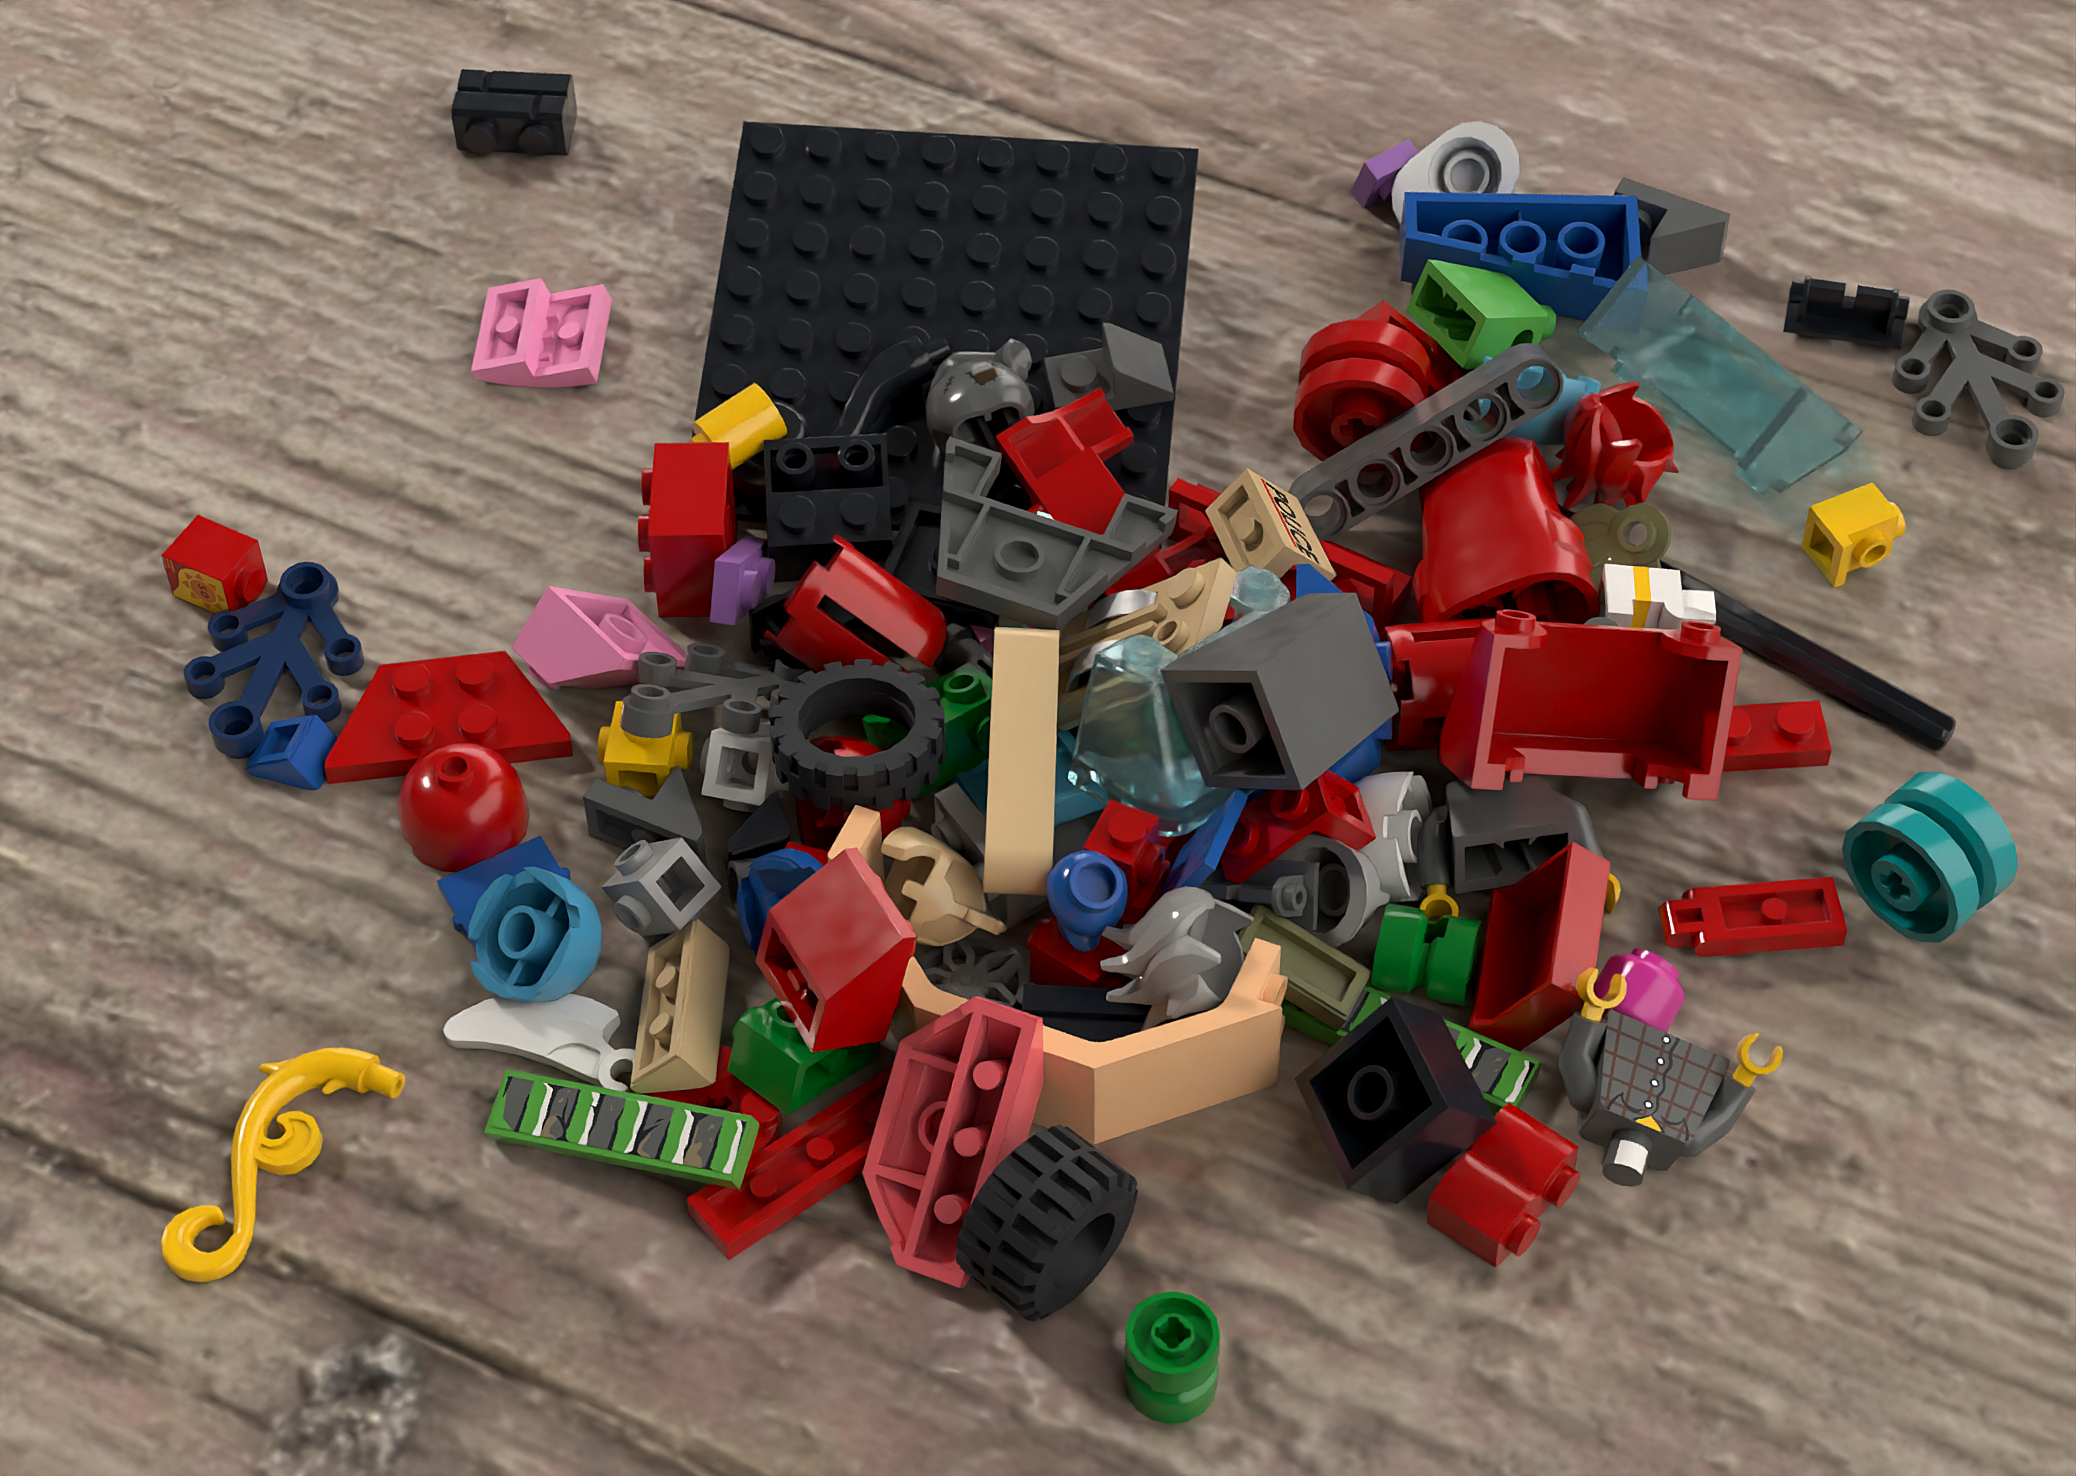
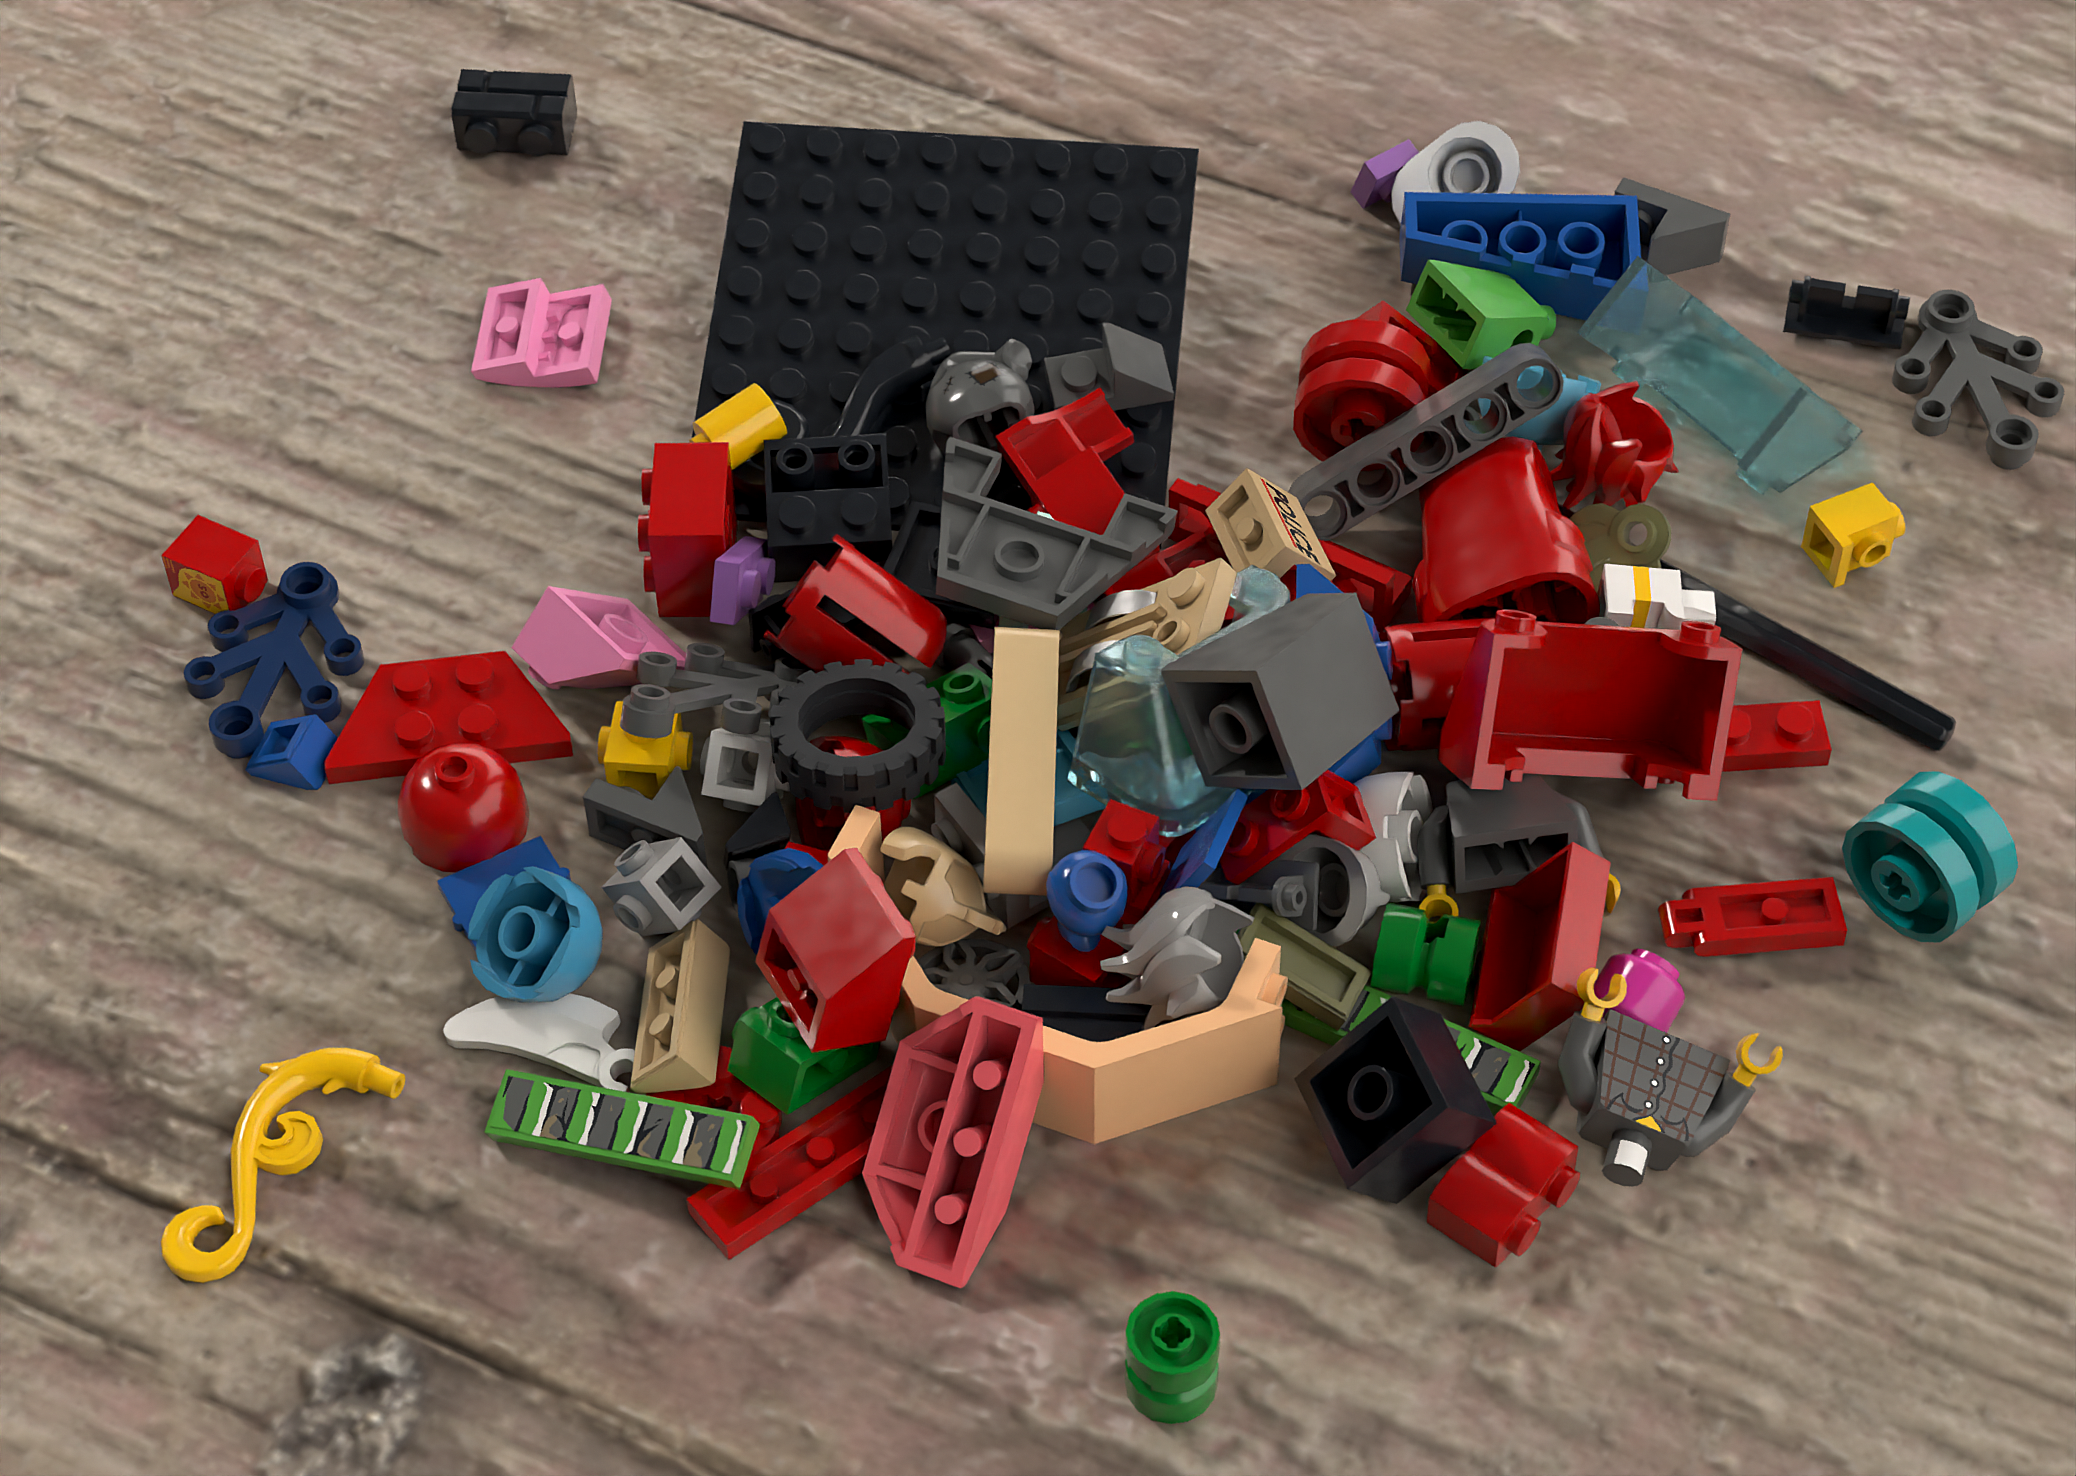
black tyre [955,1124,1138,1321] -> none

